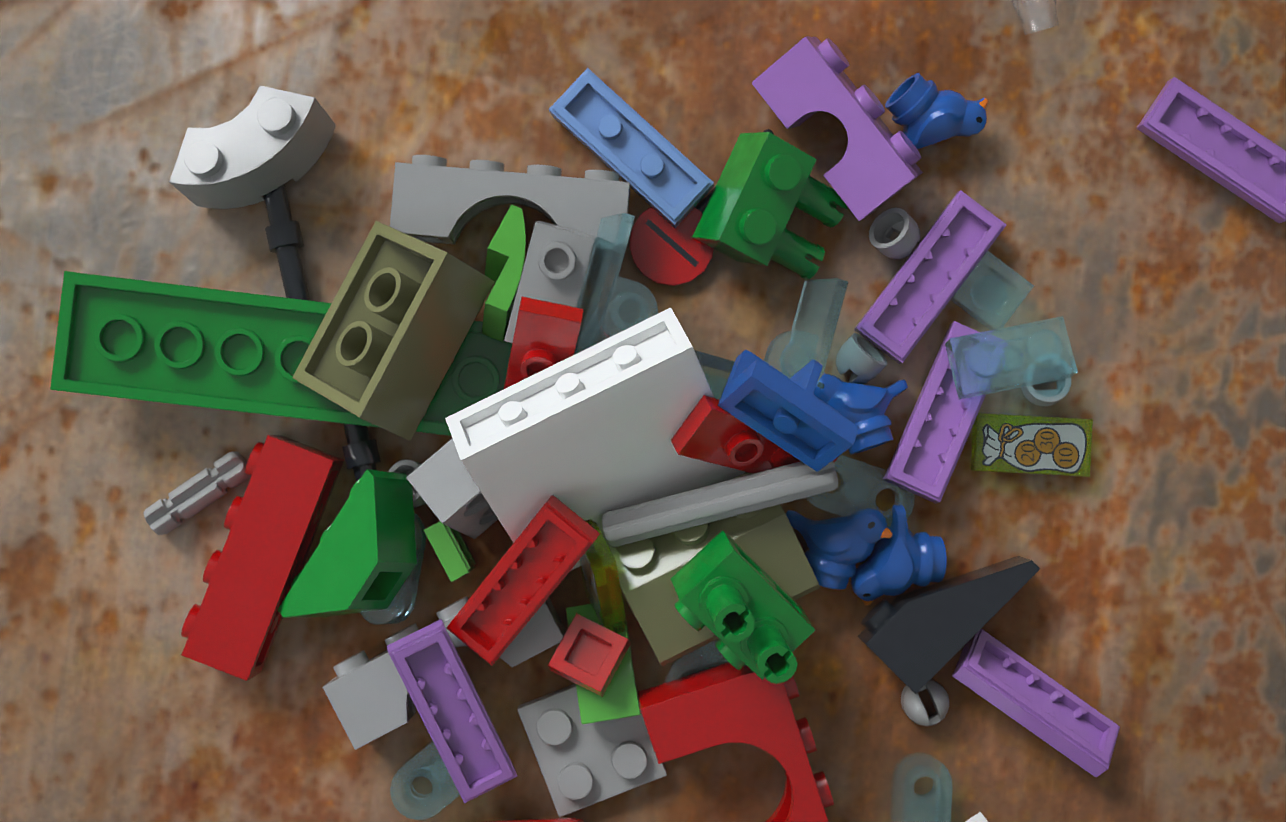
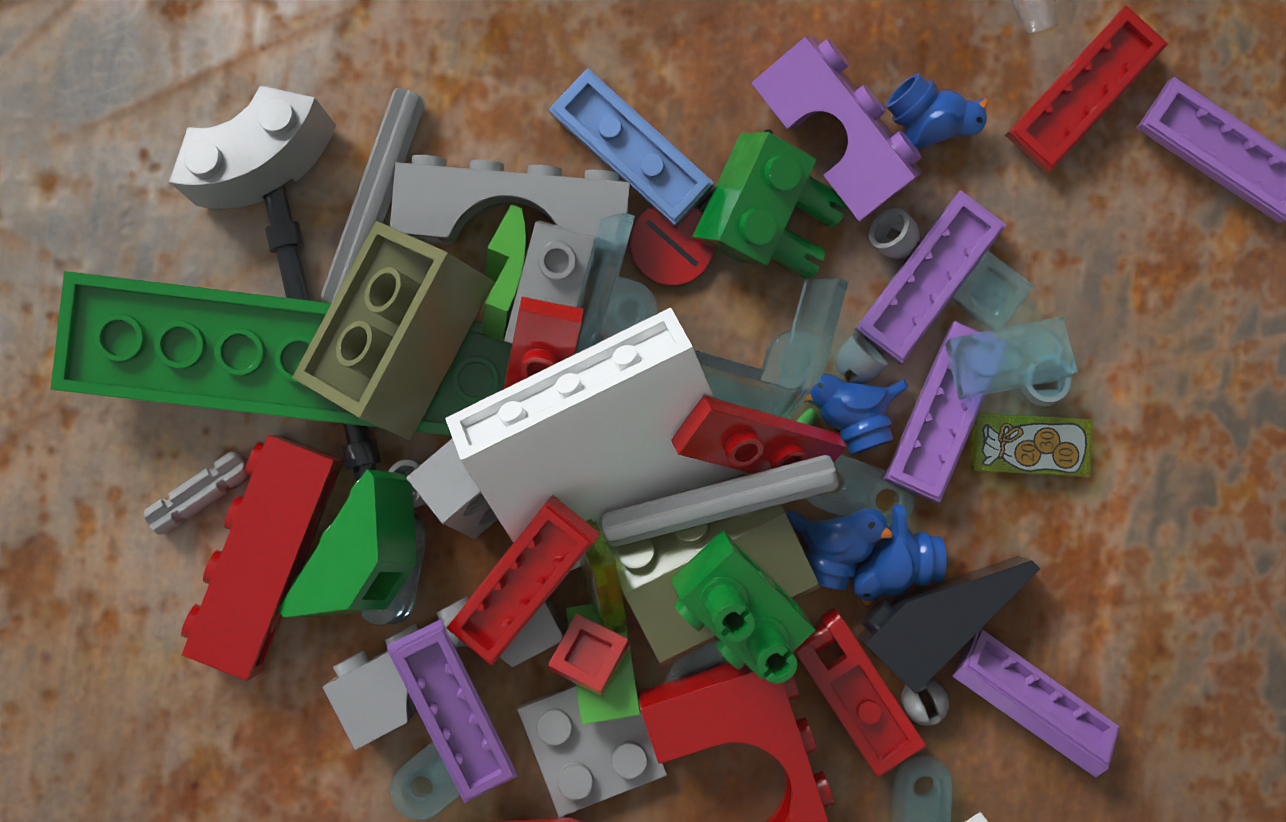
bright green tile [424,521,476,582] -> none
blue panel [718,350,859,472] -> none
none -> light grey axle [321,88,425,303]
none -> red plate [794,607,926,778]
none -> red plate [1005,5,1168,174]

